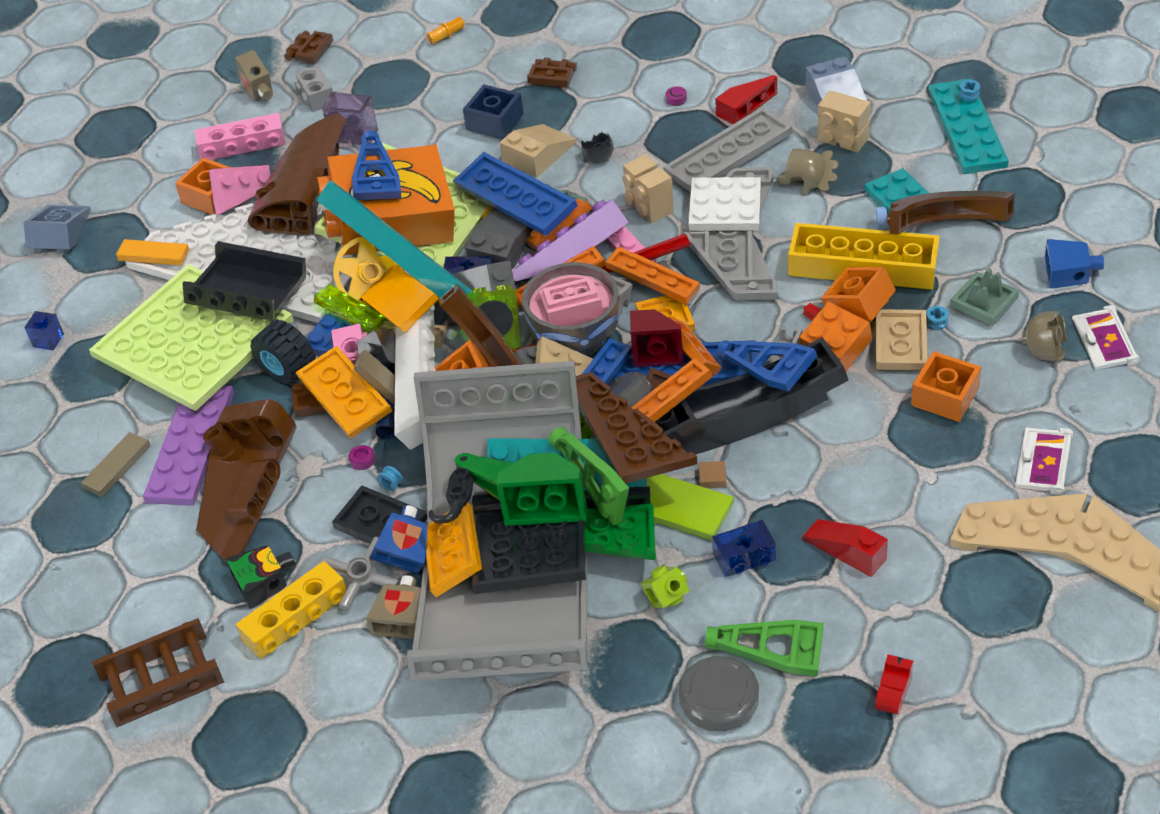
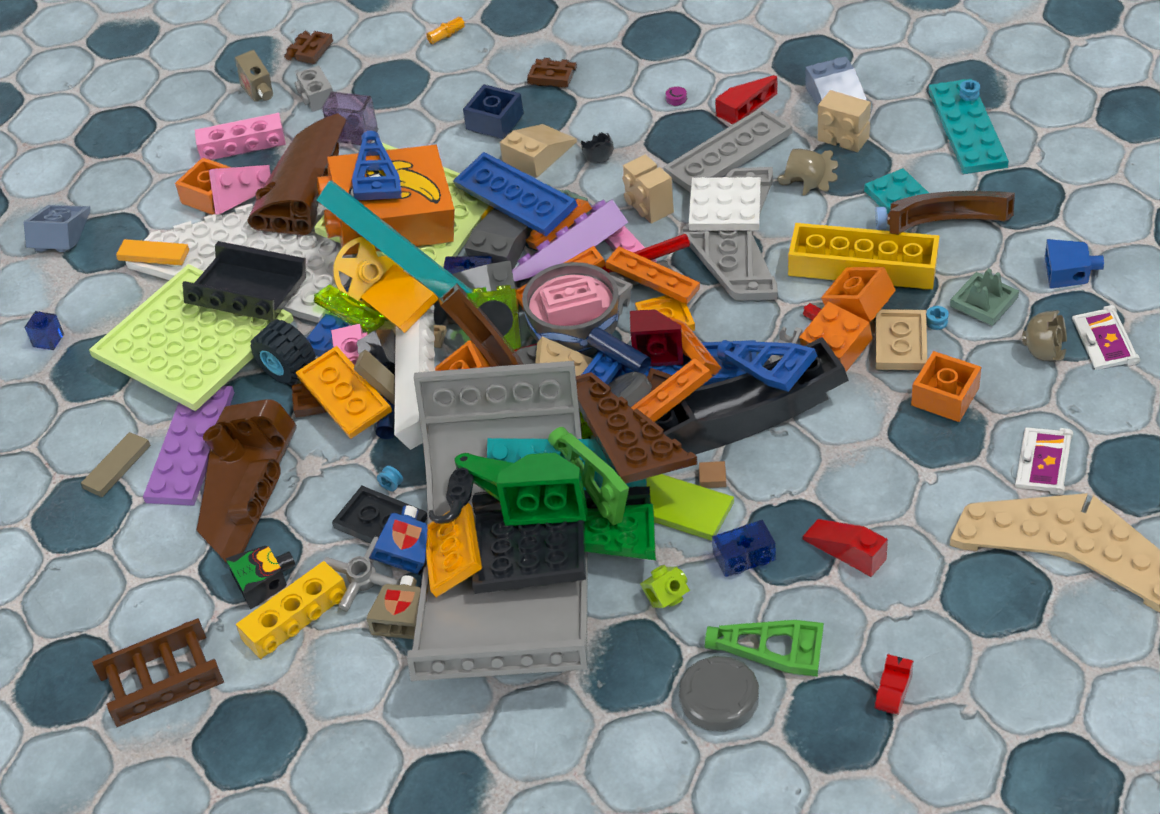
magenta tile [349,445,375,470] -> none
none -> dark blue piece [587,327,651,374]

